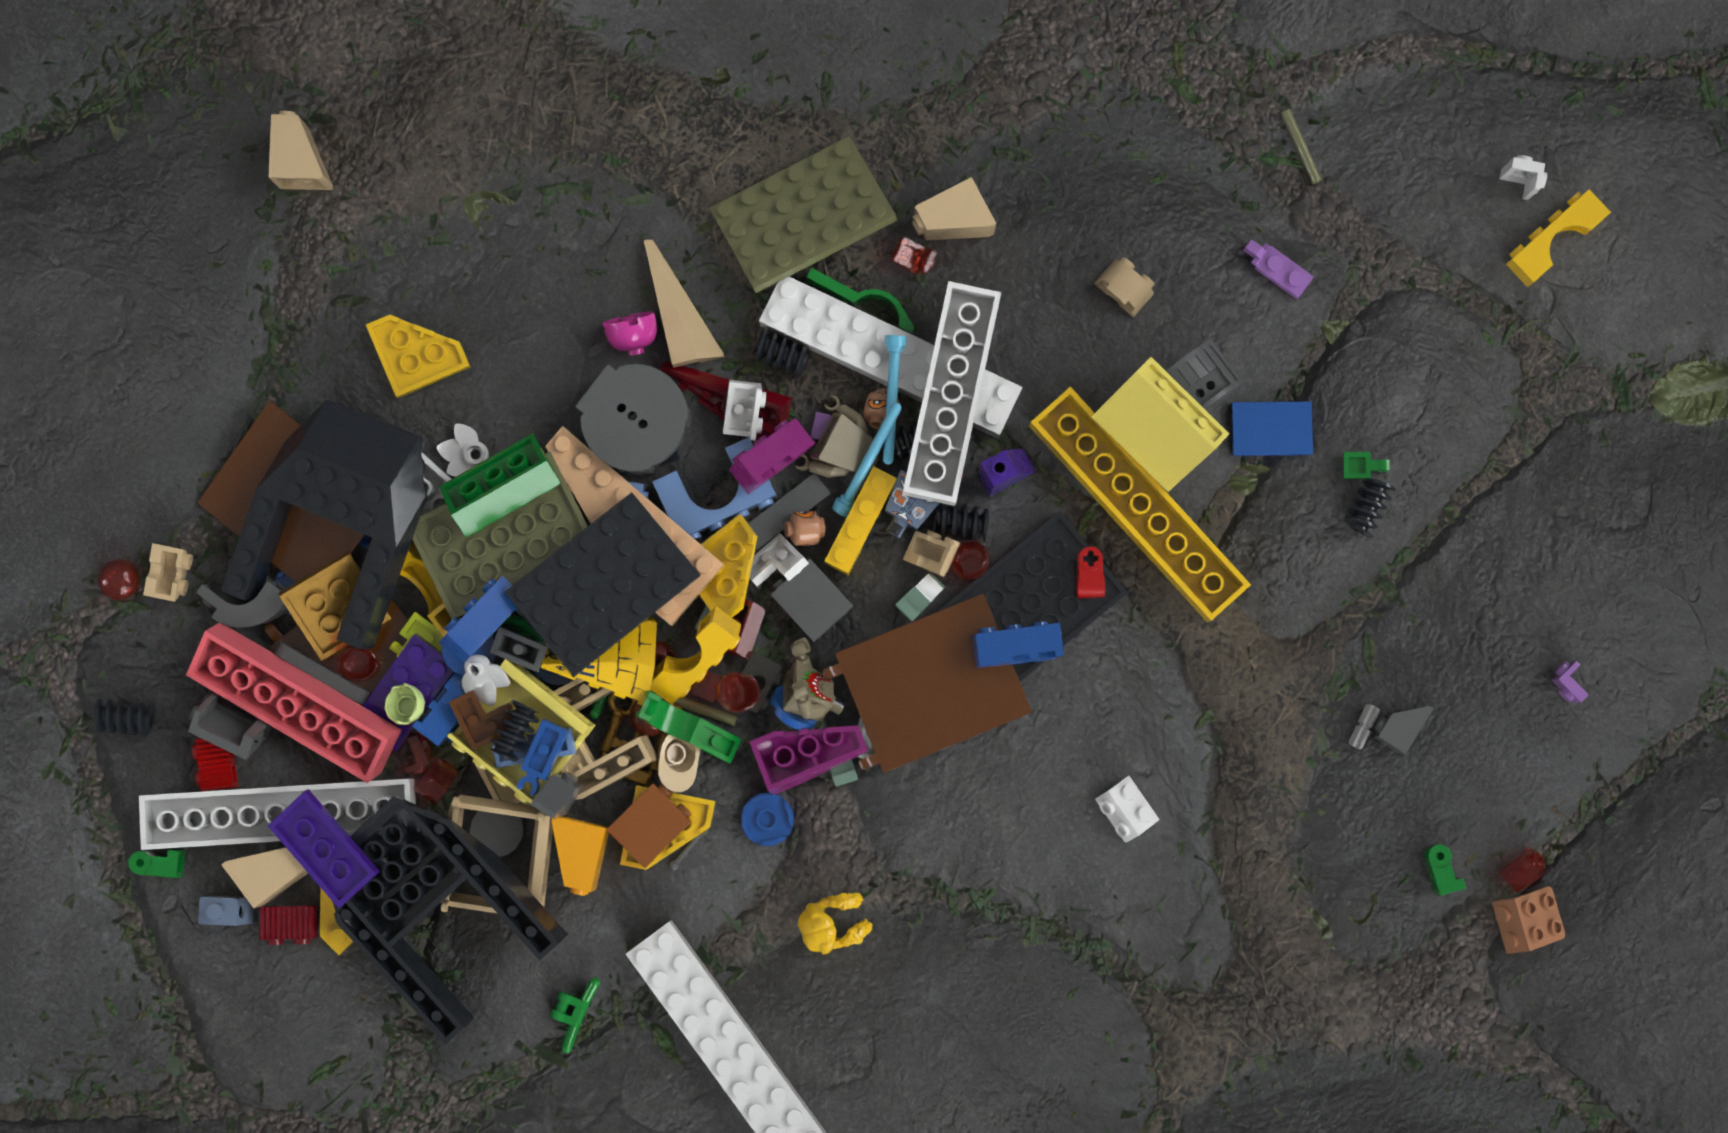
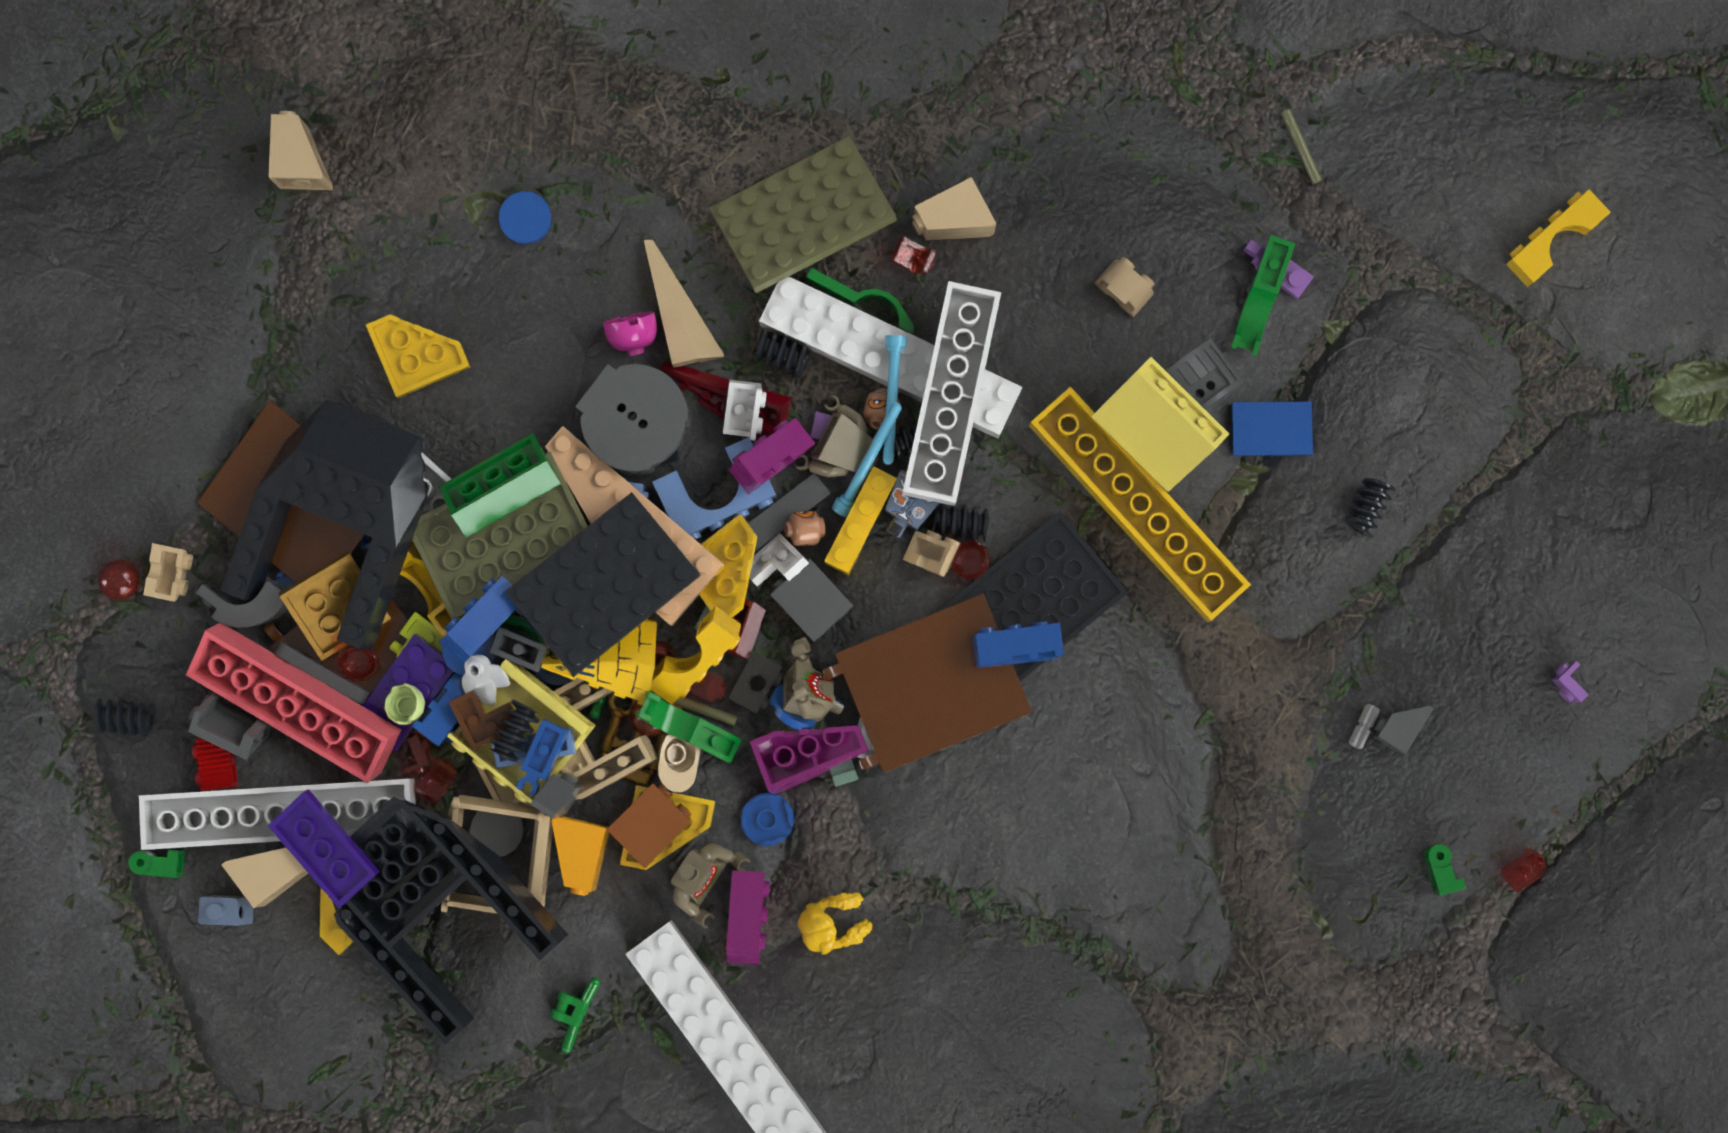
dark red brick [259,905,318,945] -> none
white plate [437,424,489,477] -> none
clear red hair [716,671,760,713] -> none
sand green leg [895,572,945,623] -> none
dark purple slope [977,449,1036,497] -> none
red piece [1076,546,1105,598] -> none
white bracket [1096,776,1160,842] -> none
green plate [1343,452,1390,480] -> none
nougat bracket [1492,887,1565,954] -> none
white bracket [1499,155,1547,200] -> none
none -> blue tile [499,191,552,244]
none -> dark tan torso [671,843,750,929]
none -> magenta wedge [726,870,770,965]
none -> green piece [1231,235,1296,357]

